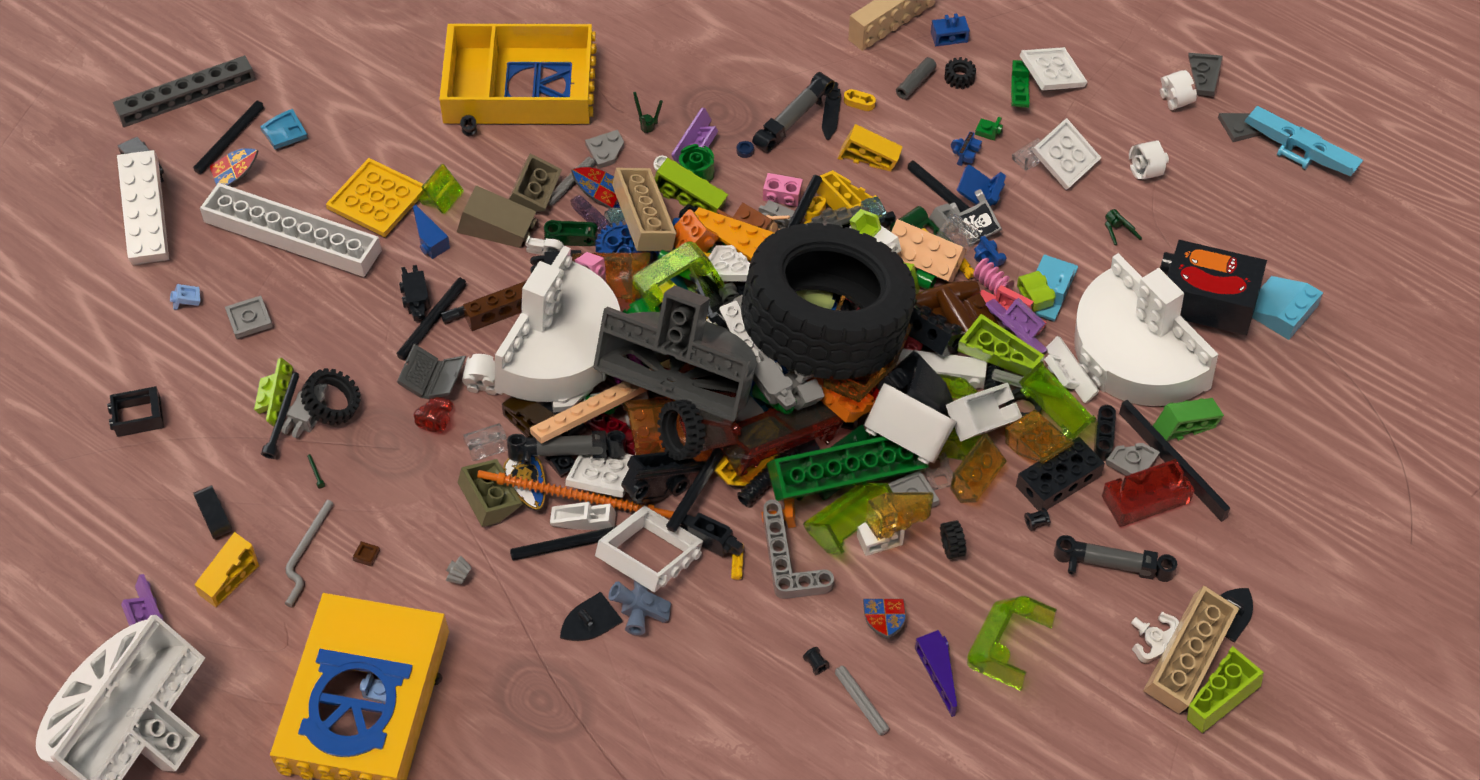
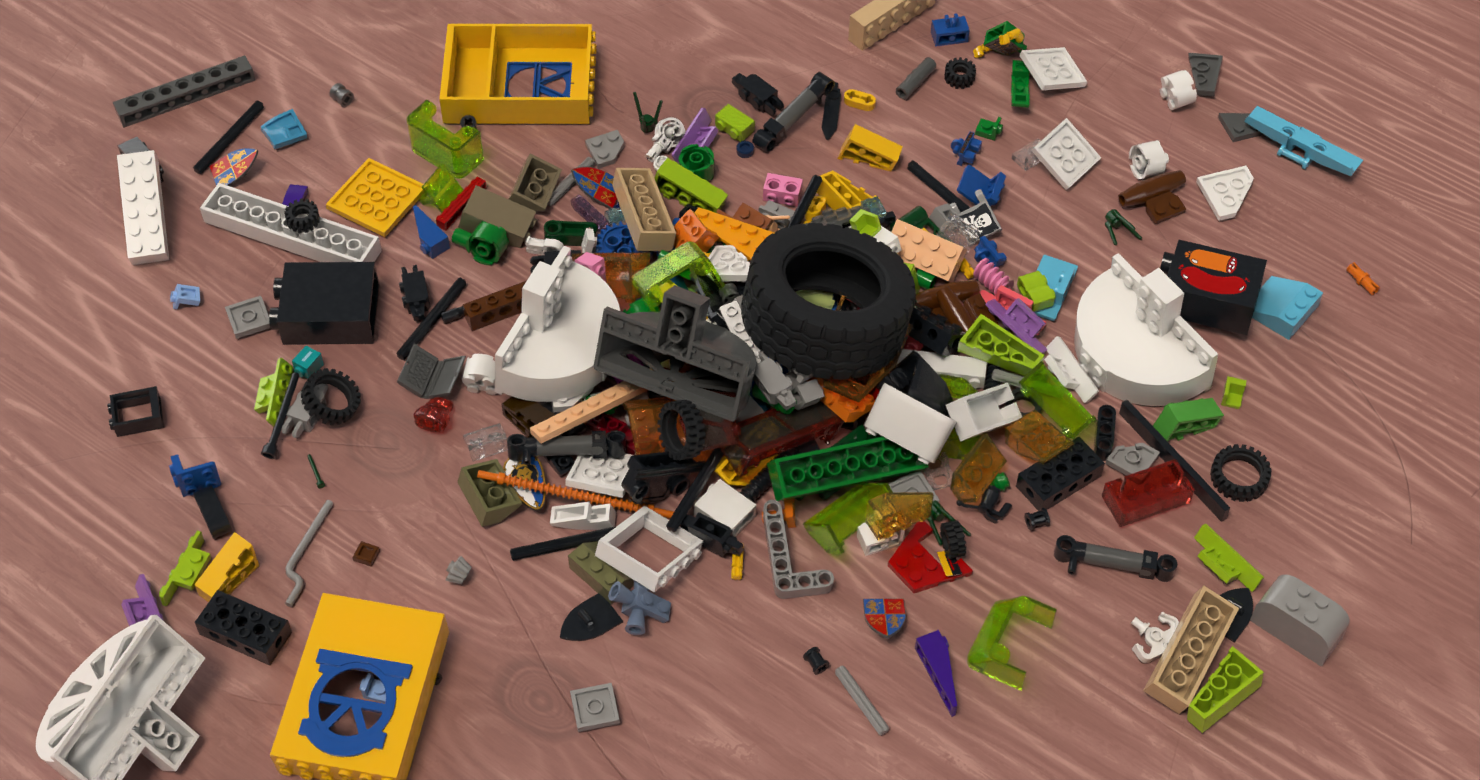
none -> lime bracket [159,530,211,607]
none -> blue bracket [169,454,221,497]
none -> black brick [194,590,292,666]
none -> black brick [269,262,379,345]
none -> dark purple slope [282,184,308,206]
none -> black tyre [284,198,320,233]
none -> teal brick [292,345,324,379]
none -> flat silver wheel [329,83,354,107]
none -> clear neon green windscreen [406,100,484,179]
none -> red piece [436,176,487,231]
none -> green beam [451,228,472,248]
none -> green brick [466,221,508,265]
none -> olive slope [568,541,634,605]
none -> light grey plate [570,683,620,732]
none -> white bracket [581,228,598,256]
none -> white pin [645,117,685,163]
none -> white brick [694,479,756,537]
none -> lime brick [715,104,755,142]
none -> black hinge [732,73,784,115]
none -> red wing [888,517,973,593]
none -> dark green plant [925,500,971,546]
none -> sticker [937,551,962,576]
none -> black piece [956,485,1012,523]
none -> torso [973,21,1027,58]
none -> green plate [989,472,1010,491]
none -> reddish brown plate [1118,170,1186,224]
none -> lime bracket [1194,524,1264,592]
none -> white plate [1196,166,1254,221]
none -> black tyre [1210,444,1272,502]
none -> lime panel [1221,376,1247,409]
none -> light grey brick [1250,575,1350,667]
none -> orange pin [1346,262,1380,296]

